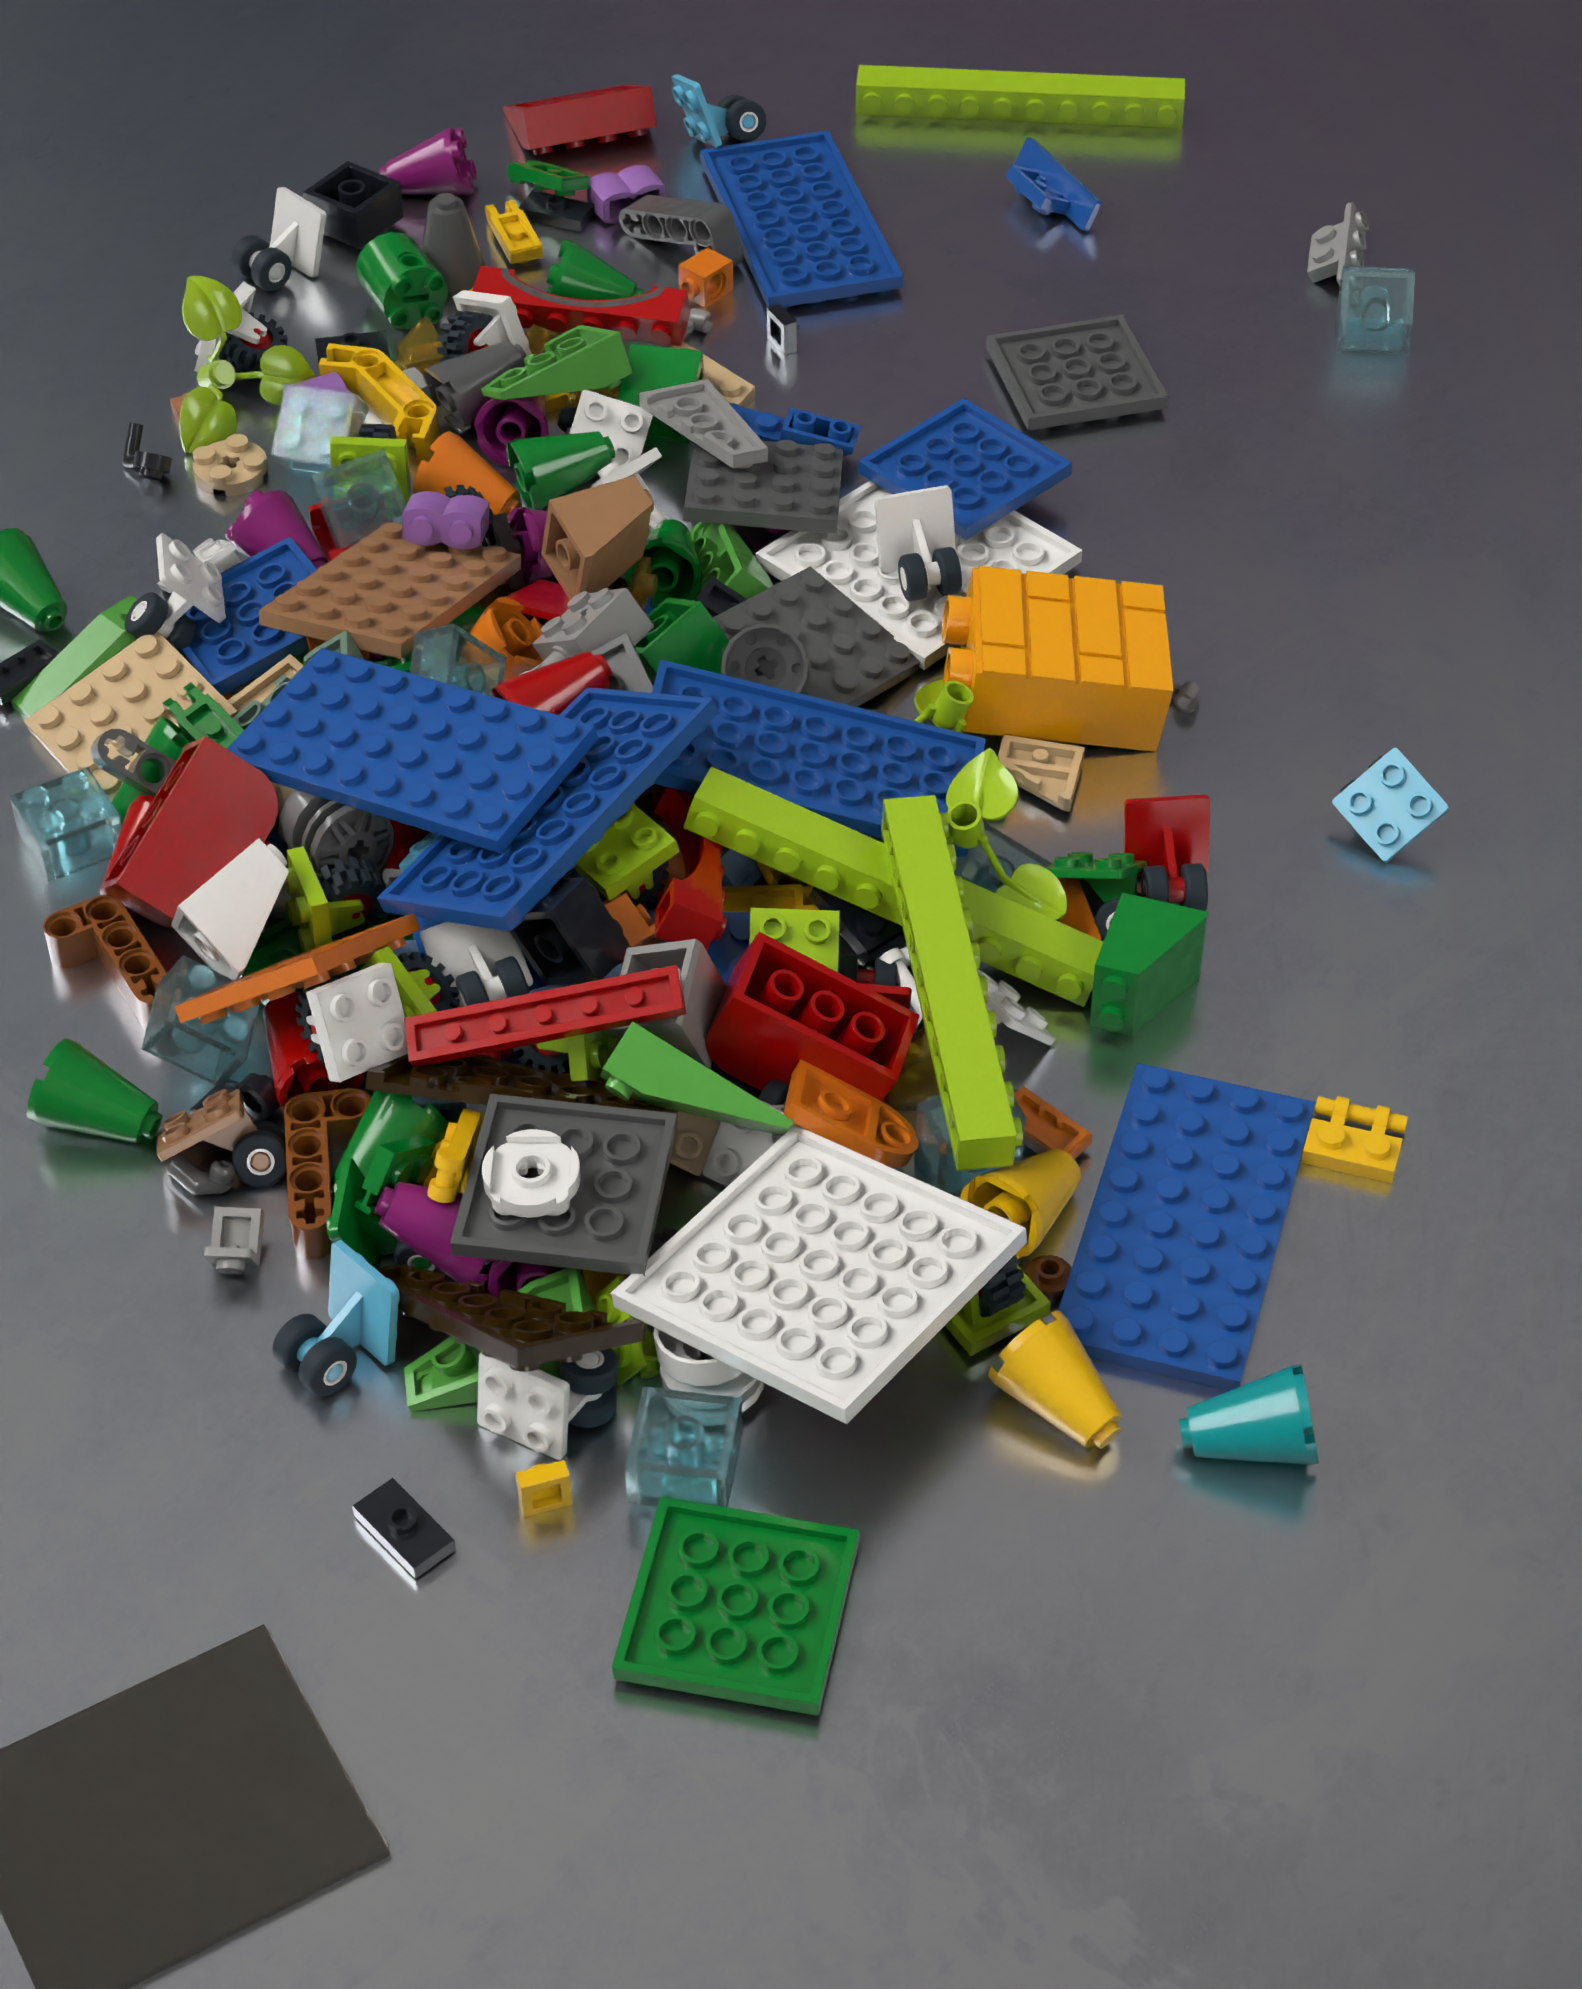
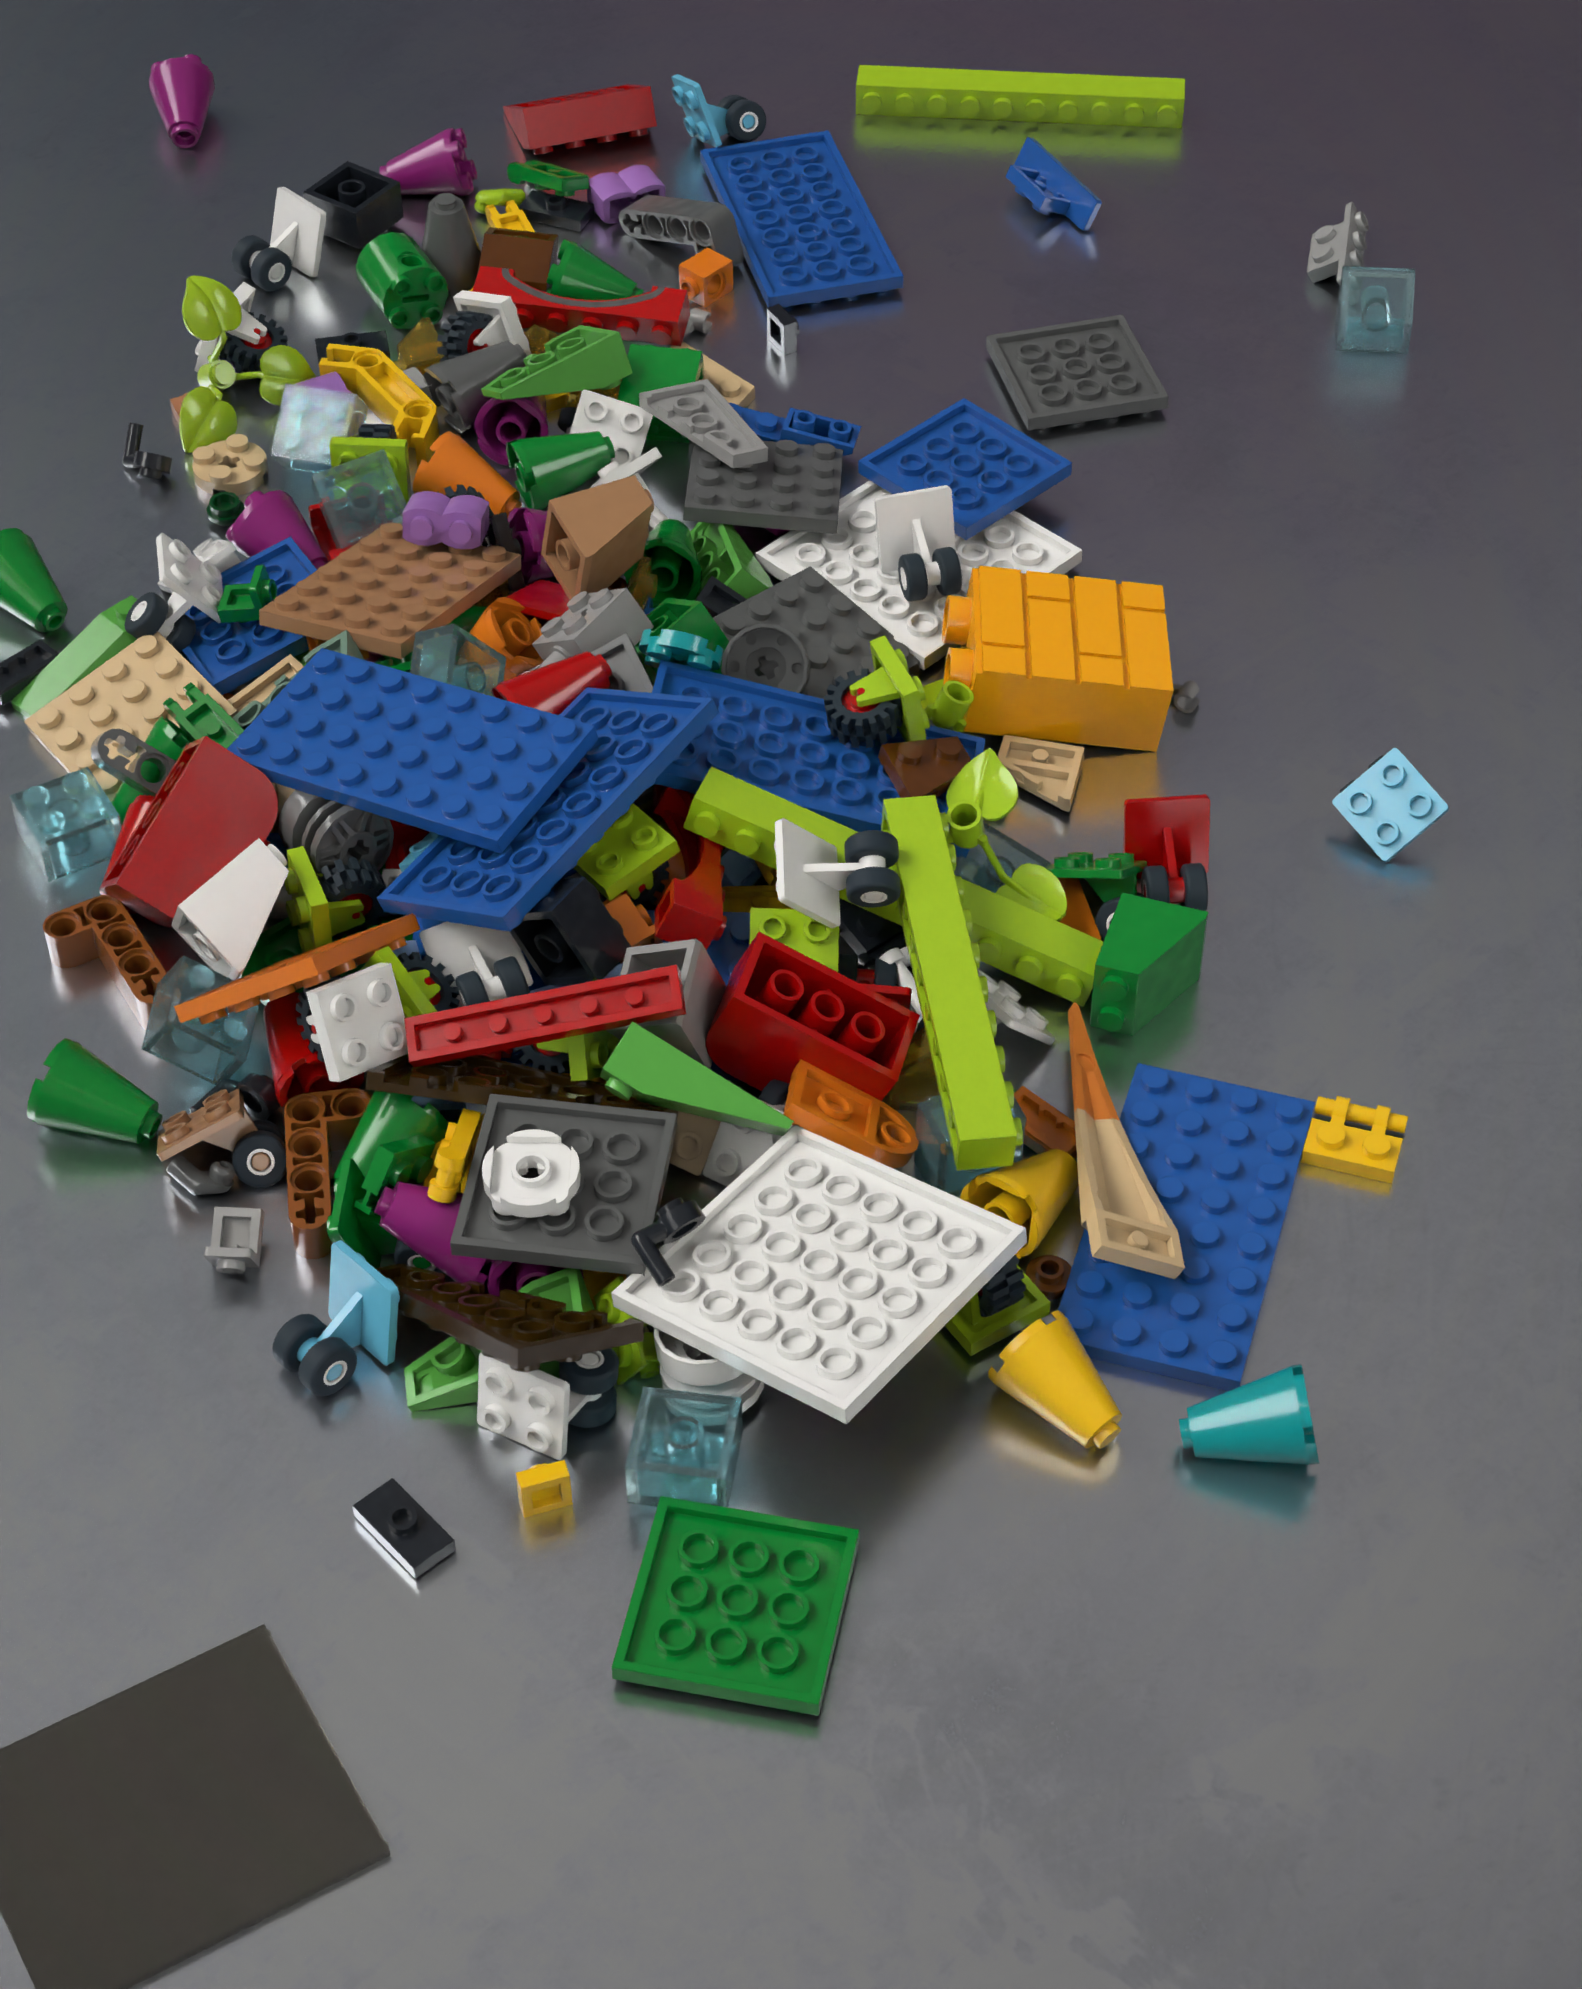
none -> magenta cone [149,54,215,148]
none -> dark green plate [207,492,245,526]
none -> green bracket [217,565,277,623]
none -> lime arm [474,188,526,215]
none -> reddish brown slope [477,227,559,291]
none -> black plate [631,1197,706,1287]
none -> teal plate [639,628,724,671]
none -> white plate [774,818,901,928]
none -> plate [824,635,930,748]
none -> reddish brown wing [878,736,971,798]
none -> tan plate [1068,1002,1185,1279]

